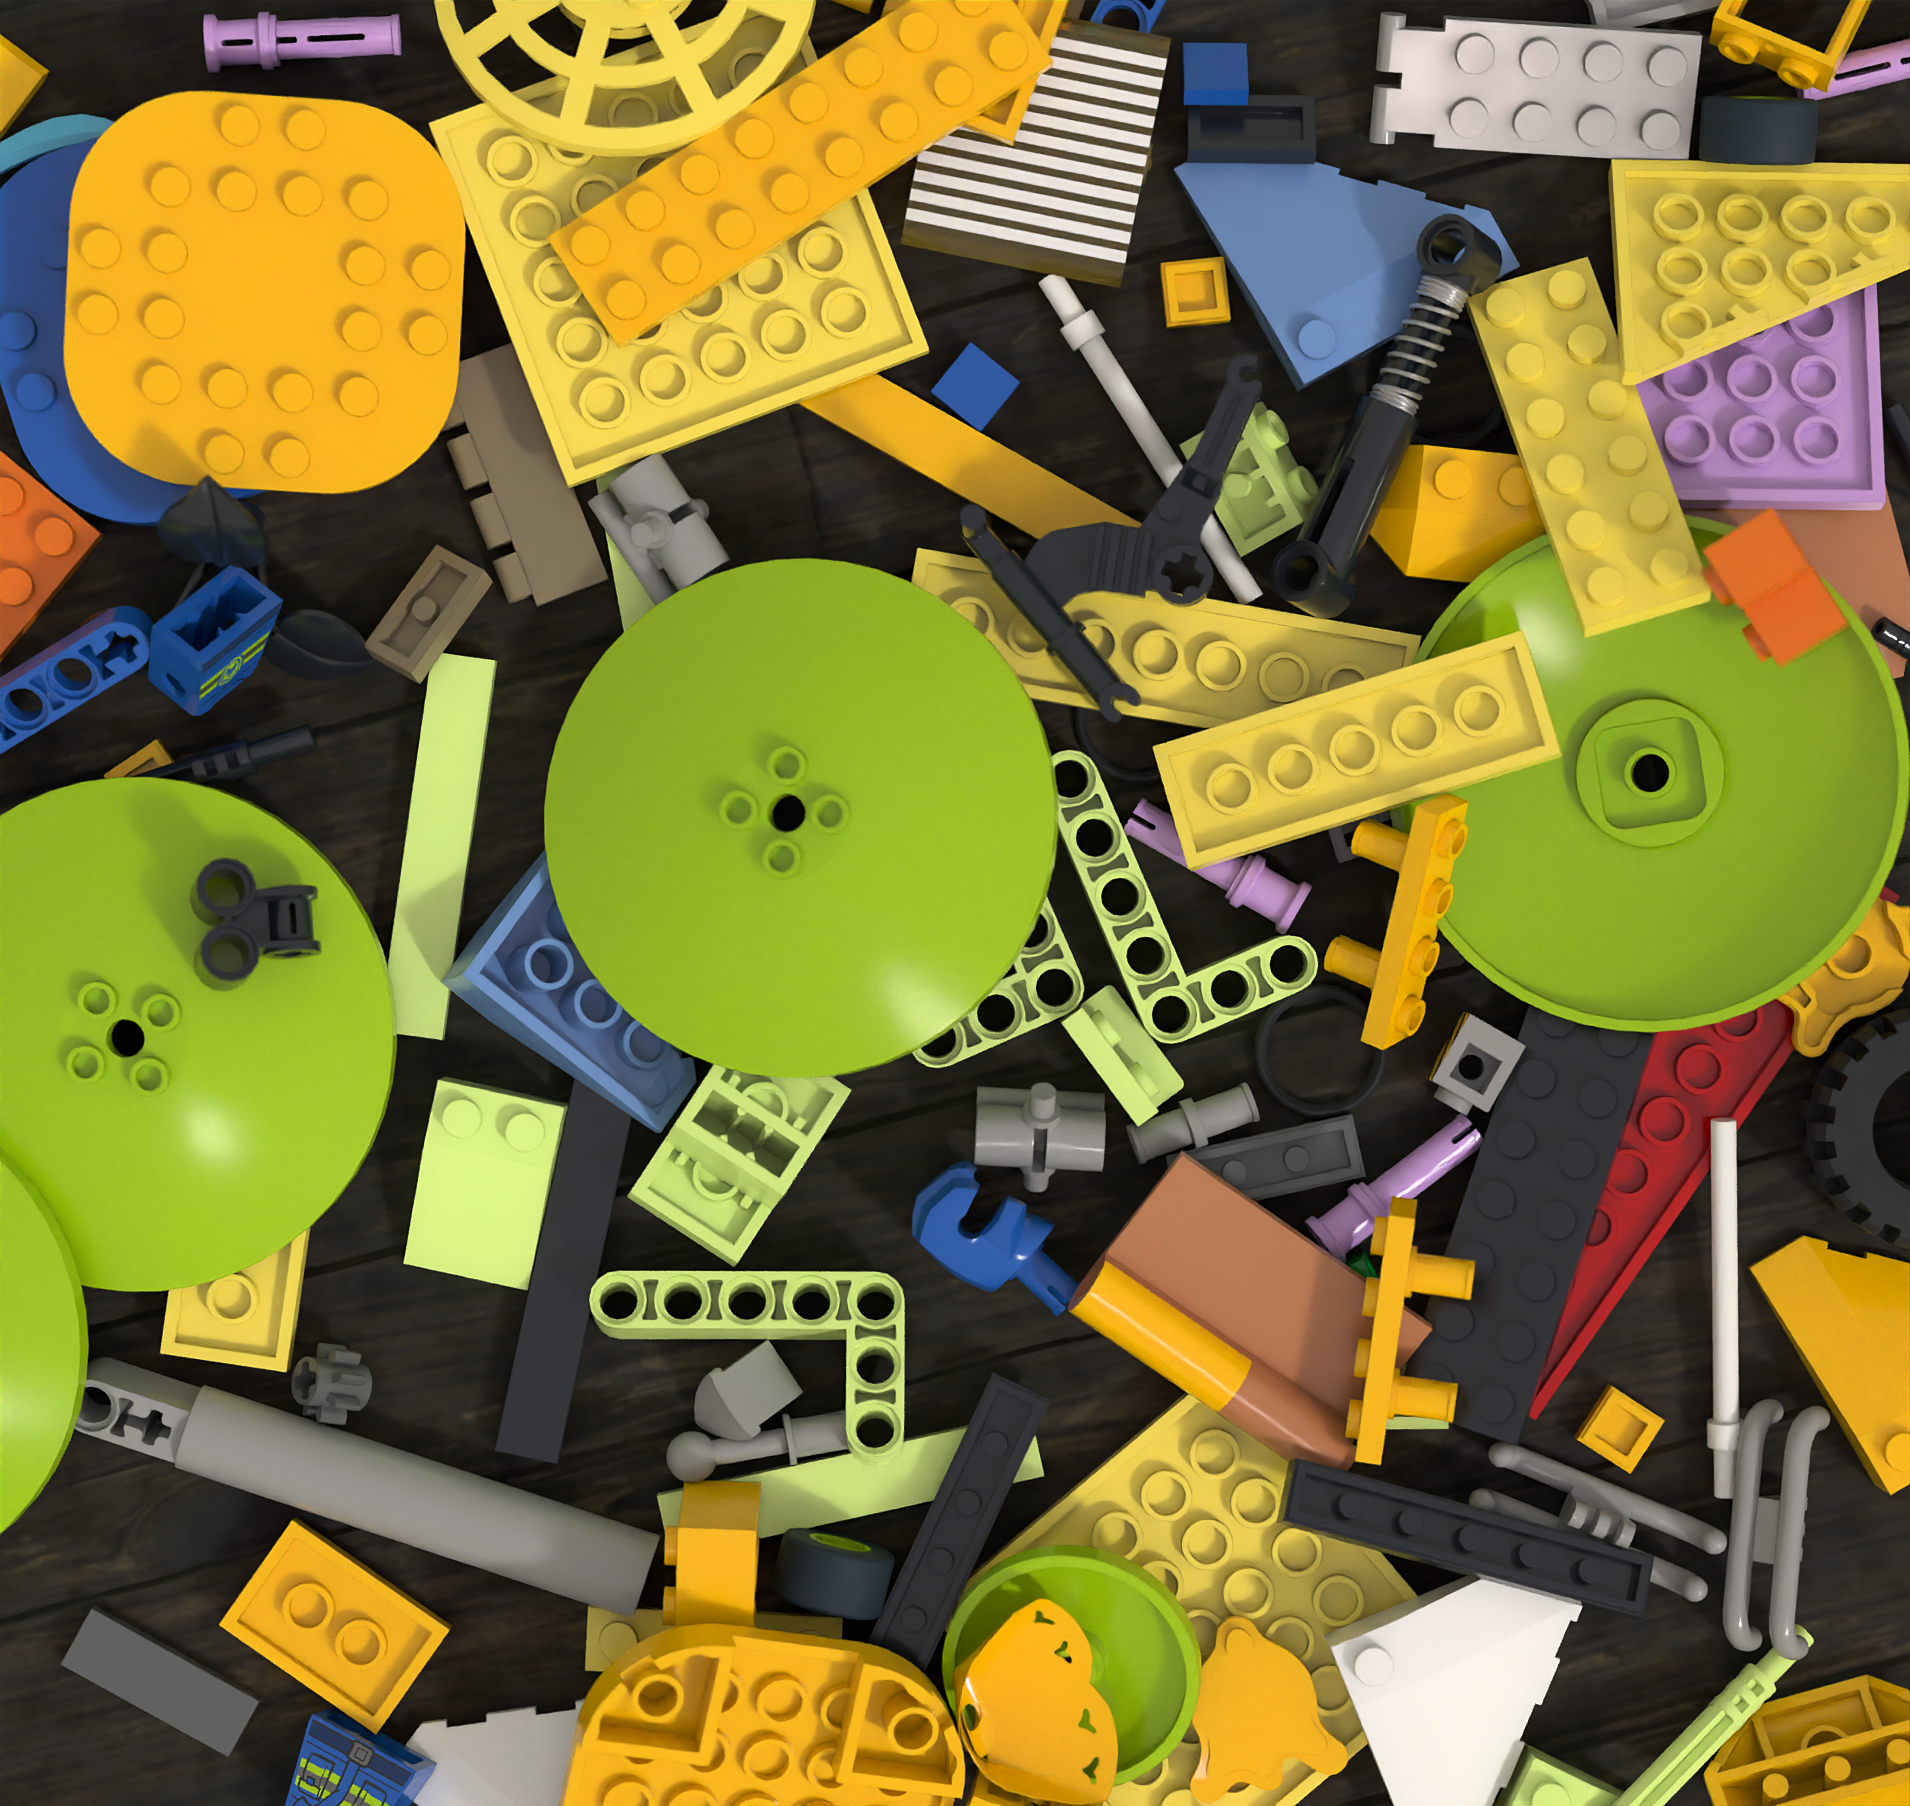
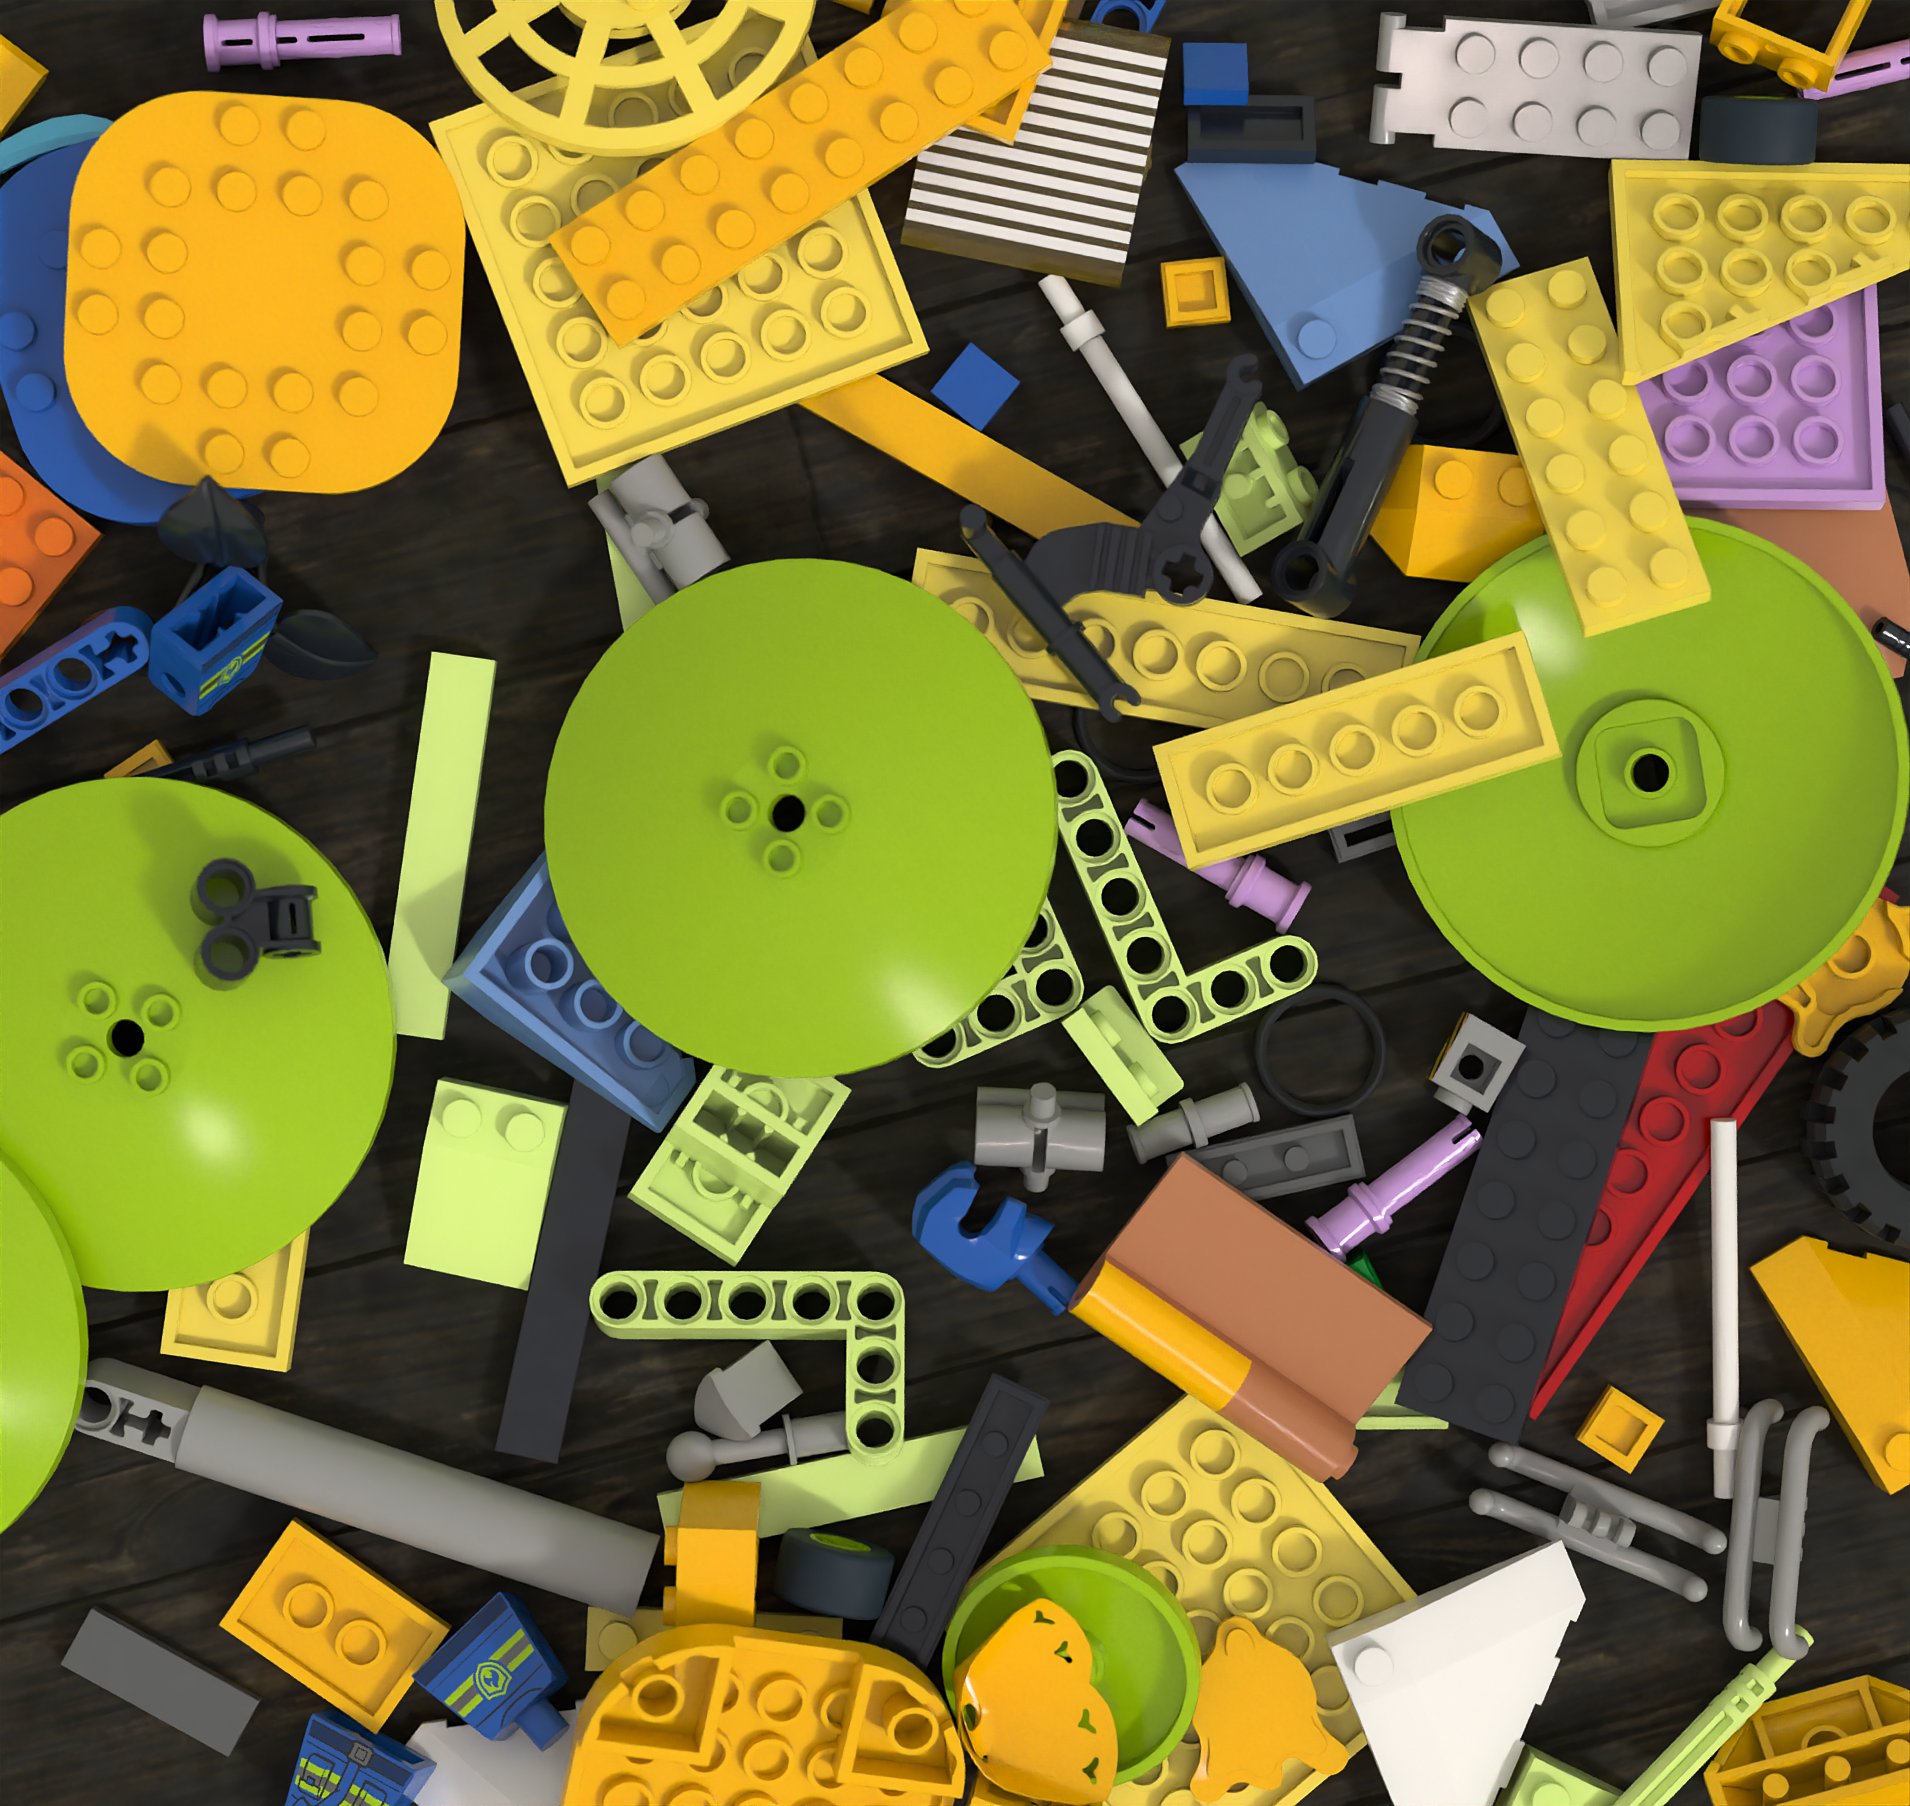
dark grey gear [291,1343,372,1425] -> none
dark tan plate [365,544,493,684] -> none
dark tan windscreen [441,343,609,607] -> none
black tile [1276,1458,1654,1620] -> none
yellow plate [1324,792,1469,1050] -> none
yellow plate [1345,1196,1475,1465] -> none
orange brick [1701,507,1850,668] -> none
none -> blue torso [412,1591,570,1752]

